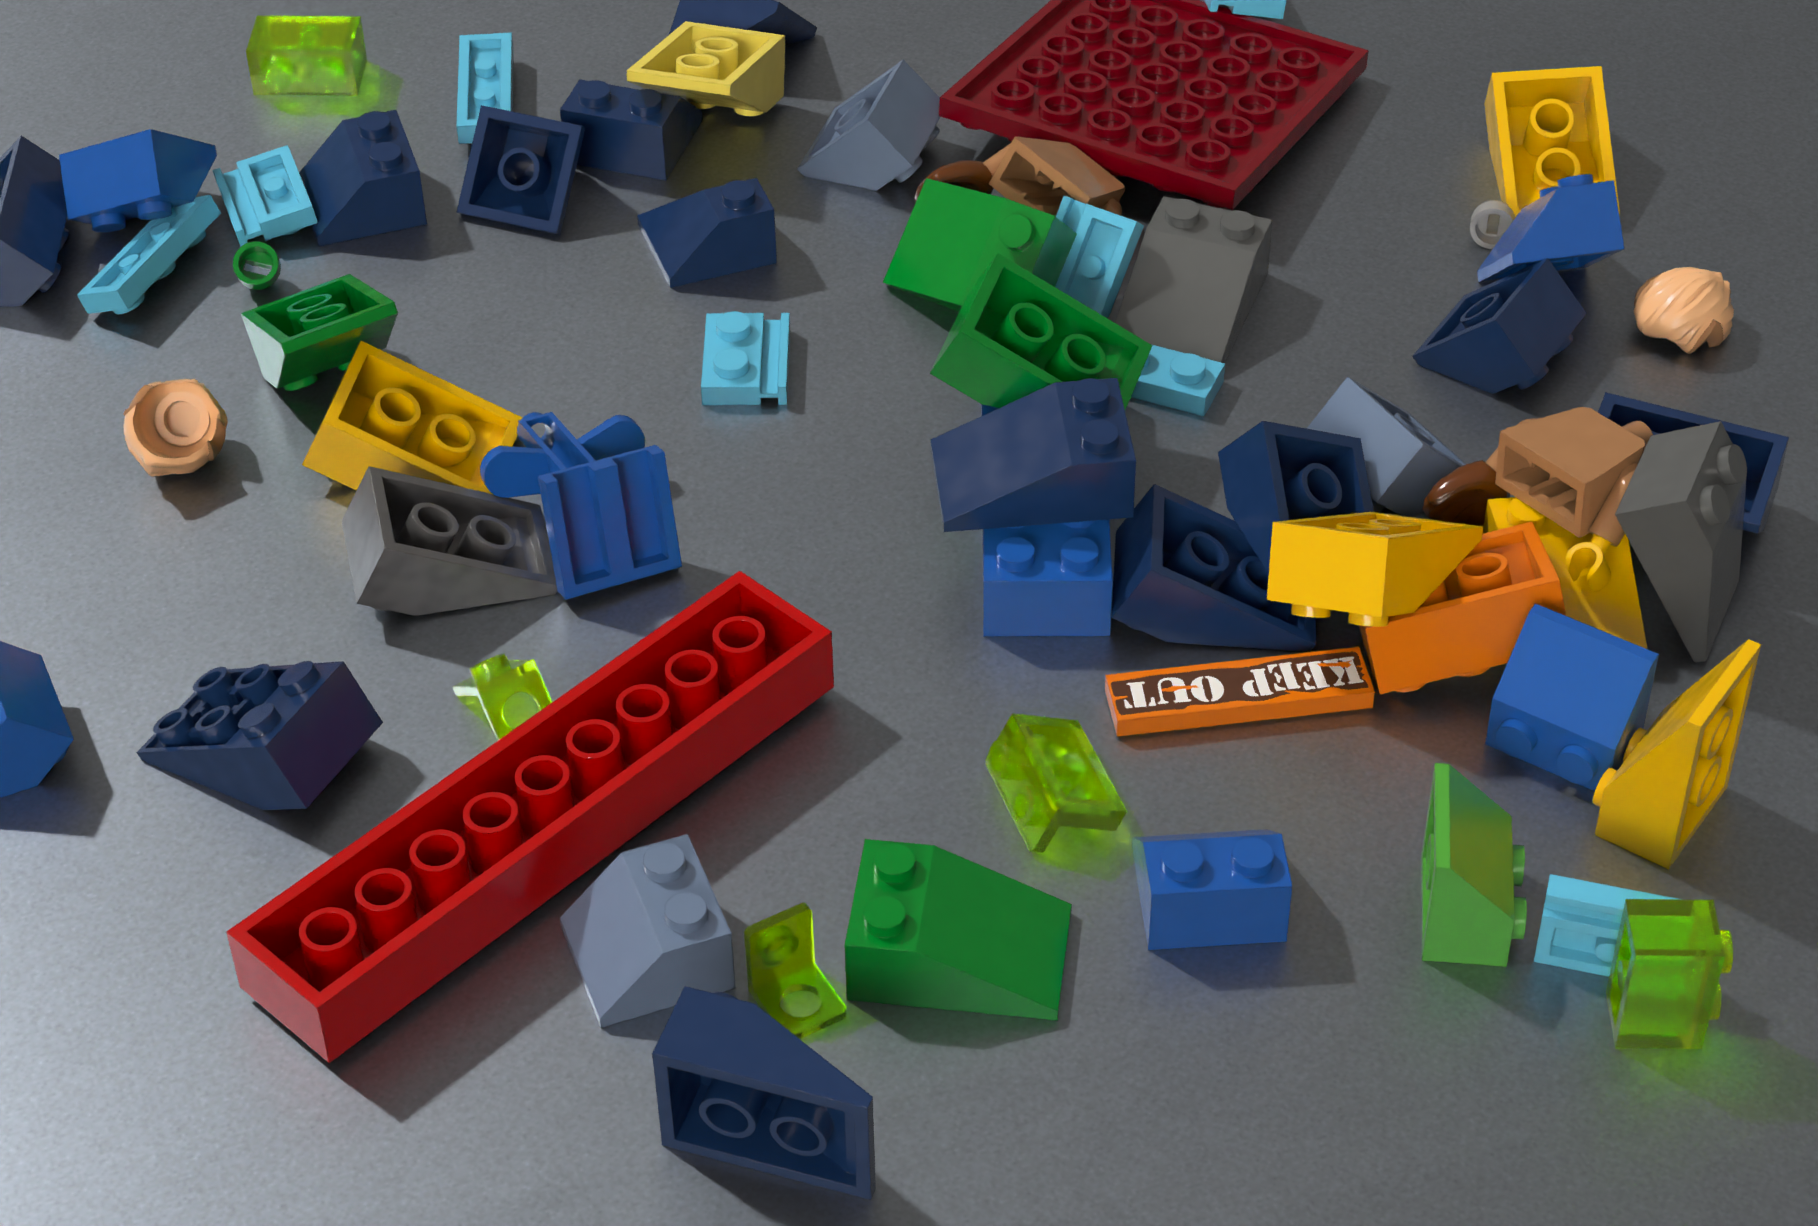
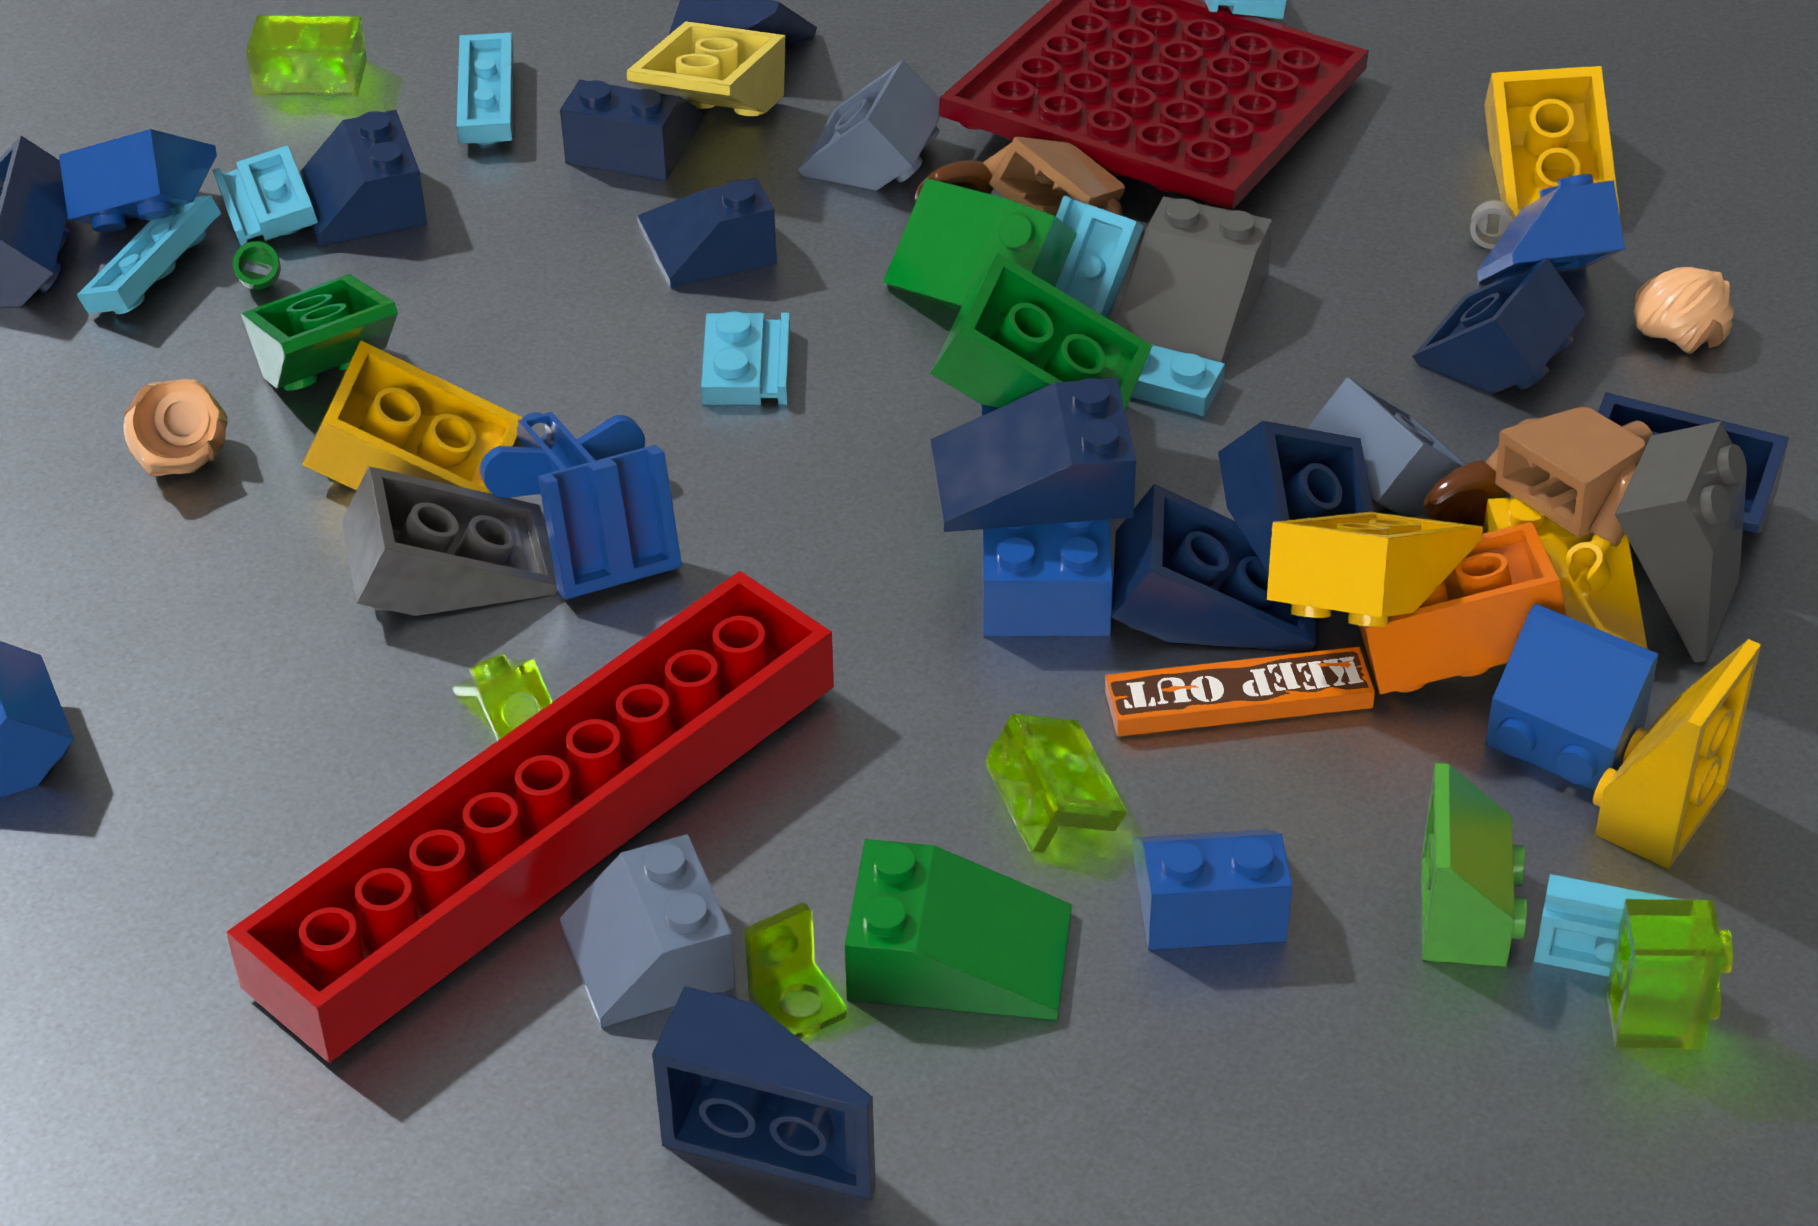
dark blue slope [136,661,383,810] -> none
dark blue slope [456,105,585,235] -> none

